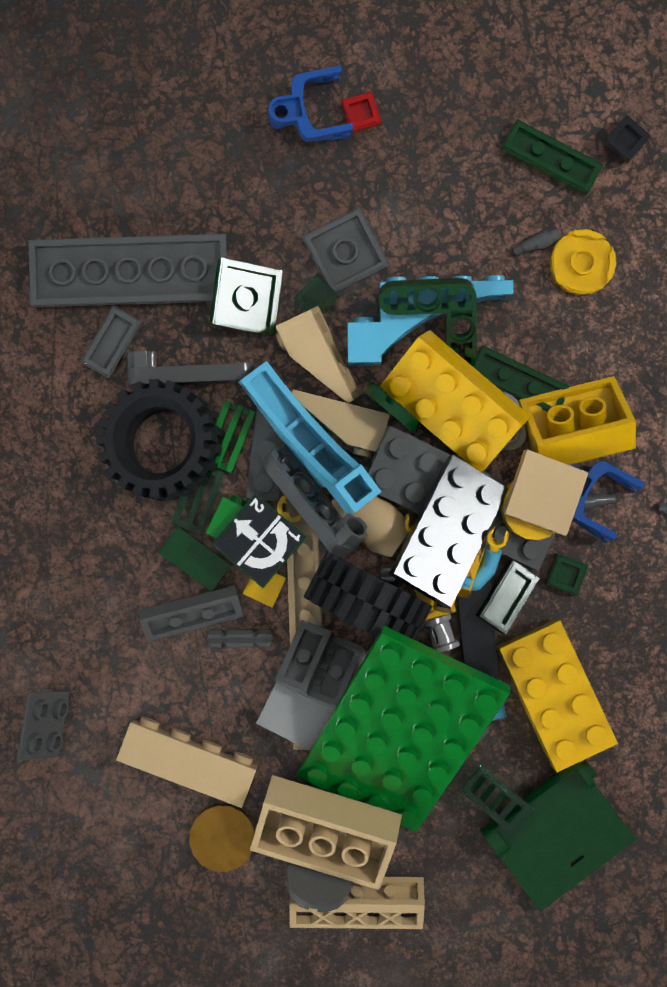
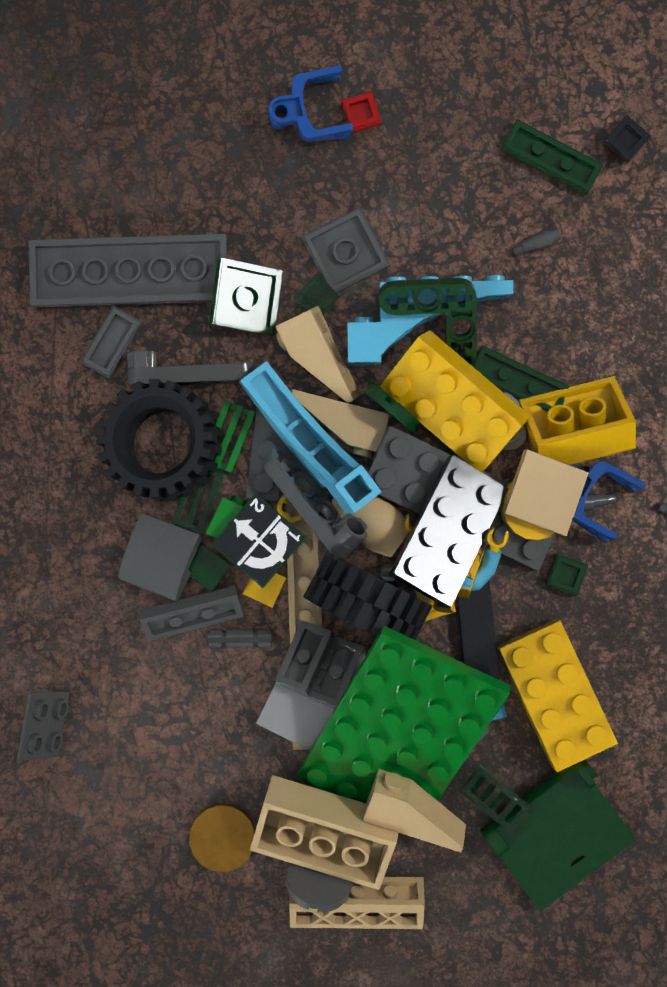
tan brick [116,716,258,808] -> none
light grey bush [423,614,460,652] -> none
tile [476,560,540,634] -> none
yellow tile [550,229,616,296] -> none
none -> dark grey slope [118,513,203,602]
none -> tan slope [363,769,466,853]

